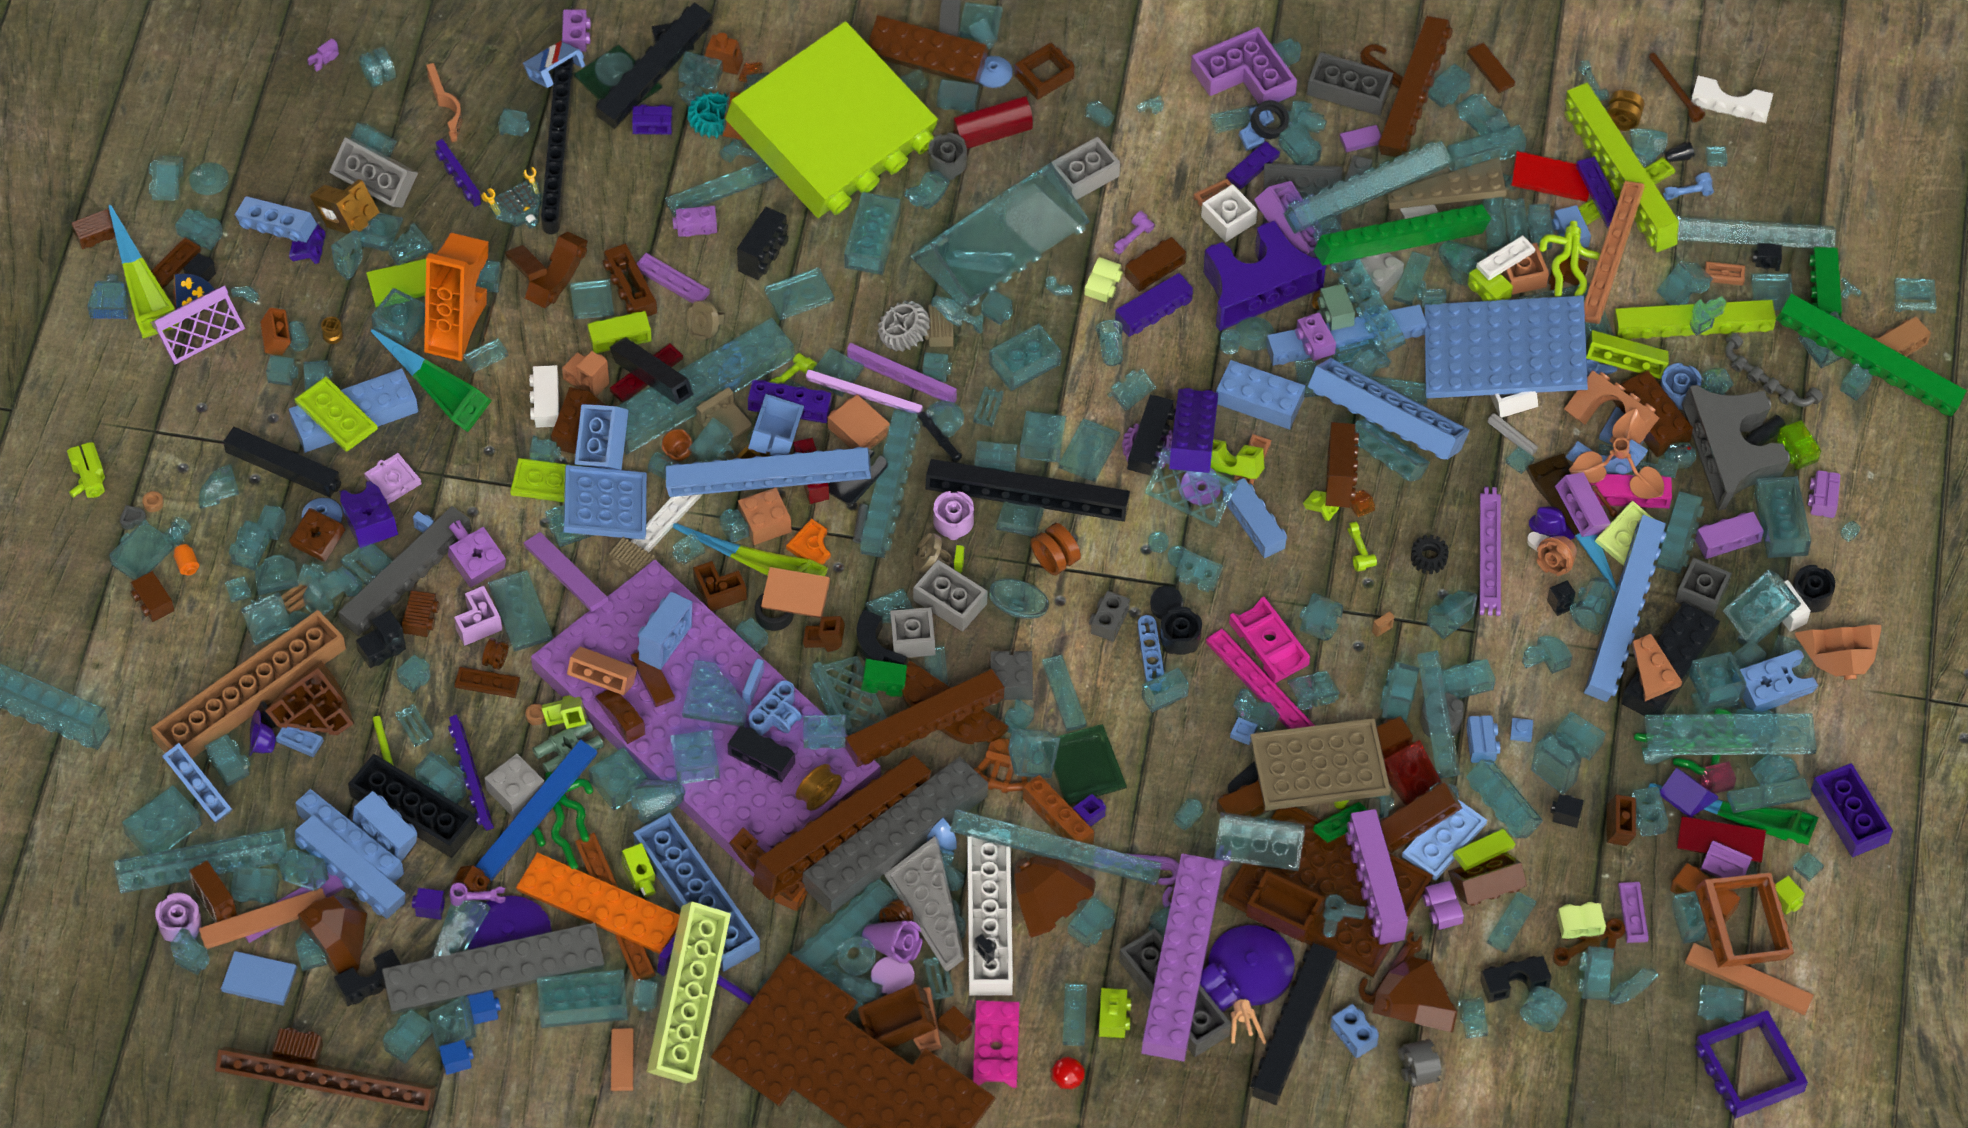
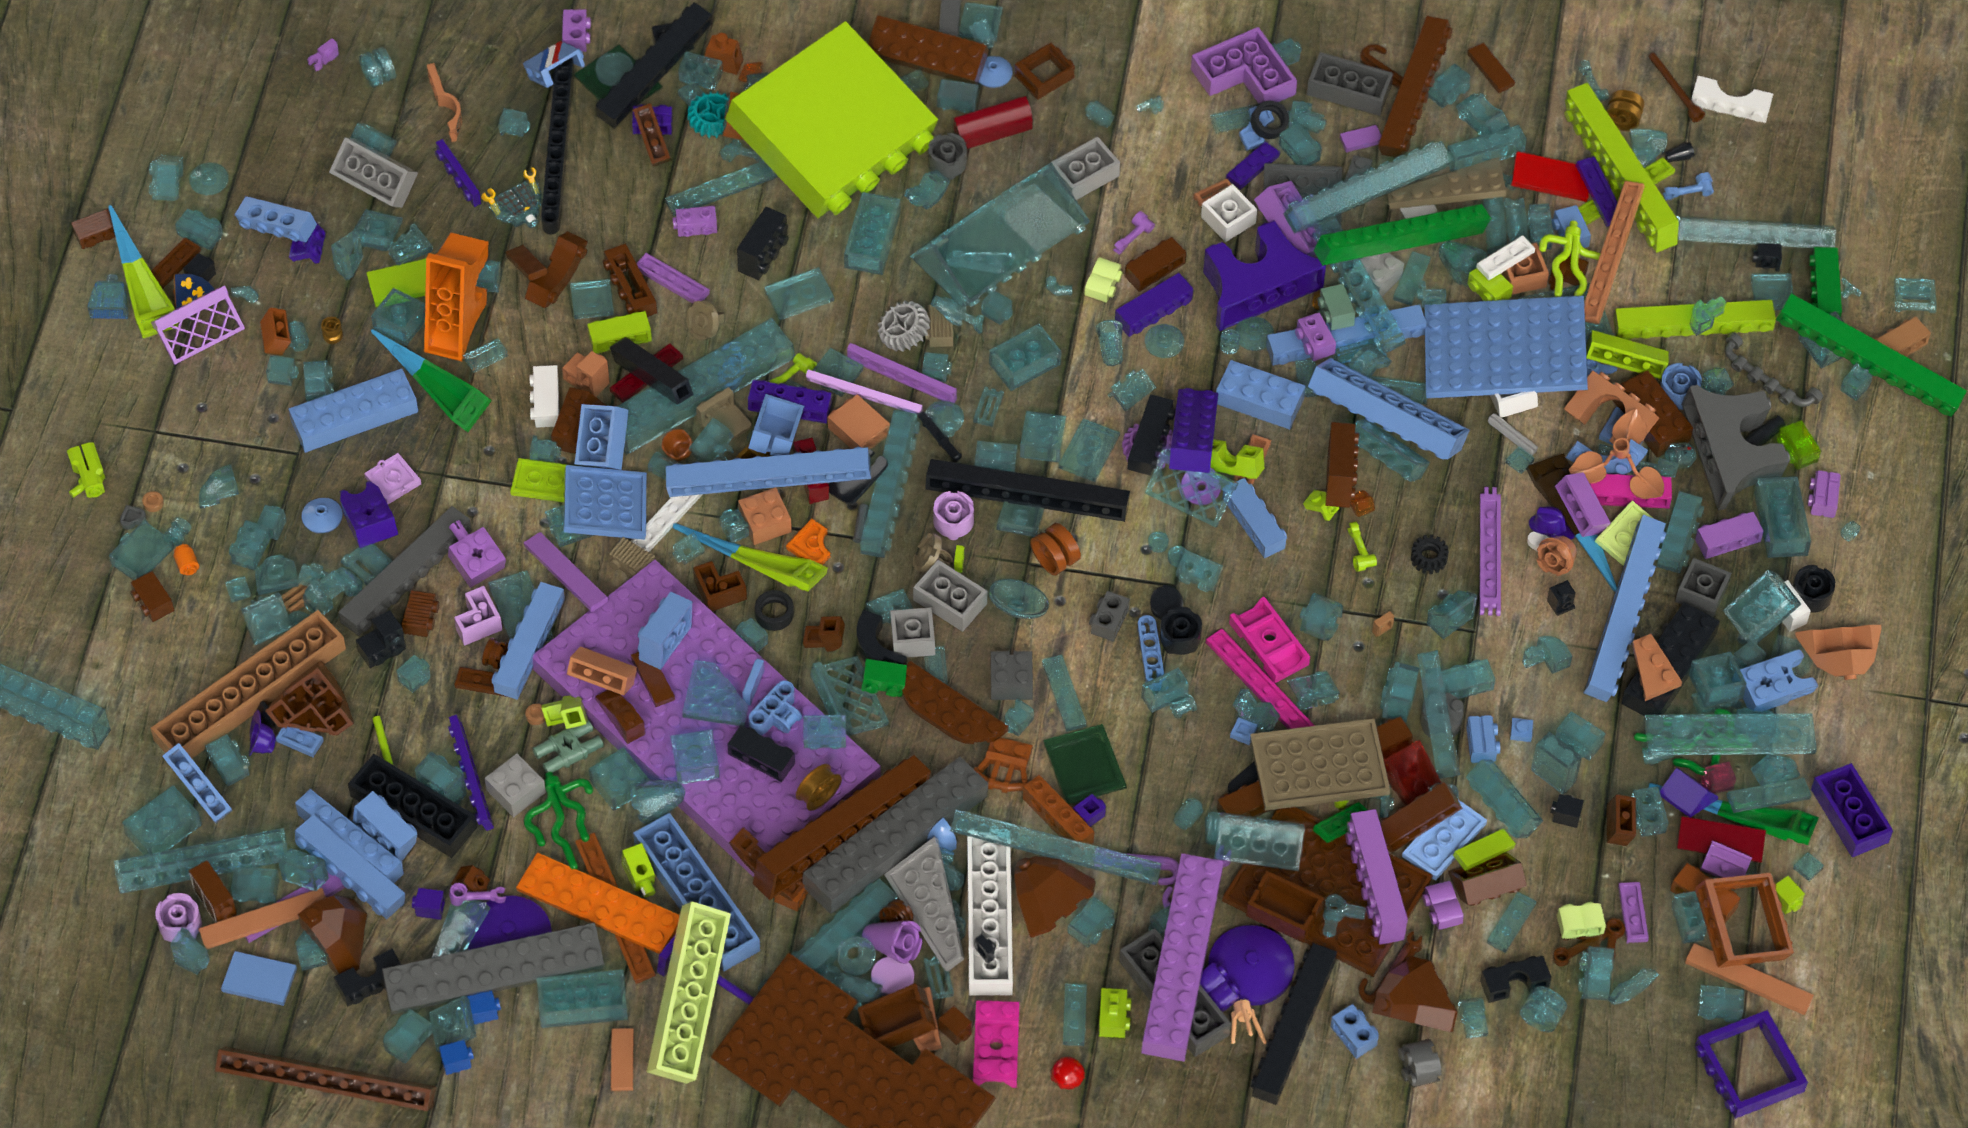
black brick [223,426,341,498] -> none
reddish brown brick [272,1027,323,1064] -> none
reddish brown brick [289,508,345,562] -> none
lime tile [295,376,378,452] -> none
pearl gold brick [310,179,380,236] -> none
clear light blue tile [395,704,433,747] -> none
medium blue plate [413,512,434,533] -> none
blue tile [475,739,598,882] -> none
clear light blue brick [632,979,660,1012] -> none
nougat tile [761,567,830,618] -> none
reddish brown brick [845,669,1005,767] -> none
clear light blue slope [1008,728,1060,778] -> none
clear light blue brick [1570,577,1613,635] -> none
reddish brown hinge [1591,485,1617,517] -> none
clear light blue brick [1656,261,1713,305] -> none
nougat tile [1704,262,1745,286] -> none
clear light blue tile [1706,146,1727,166] -> none
none -> medium blue brick [492,582,565,700]
none -> reddish brown brick [632,103,671,167]
none -> clear light blue dish [1145,324,1184,358]
none -> clear light blue bush [1170,694,1197,719]
none -> clear light blue cone [1205,812,1226,845]

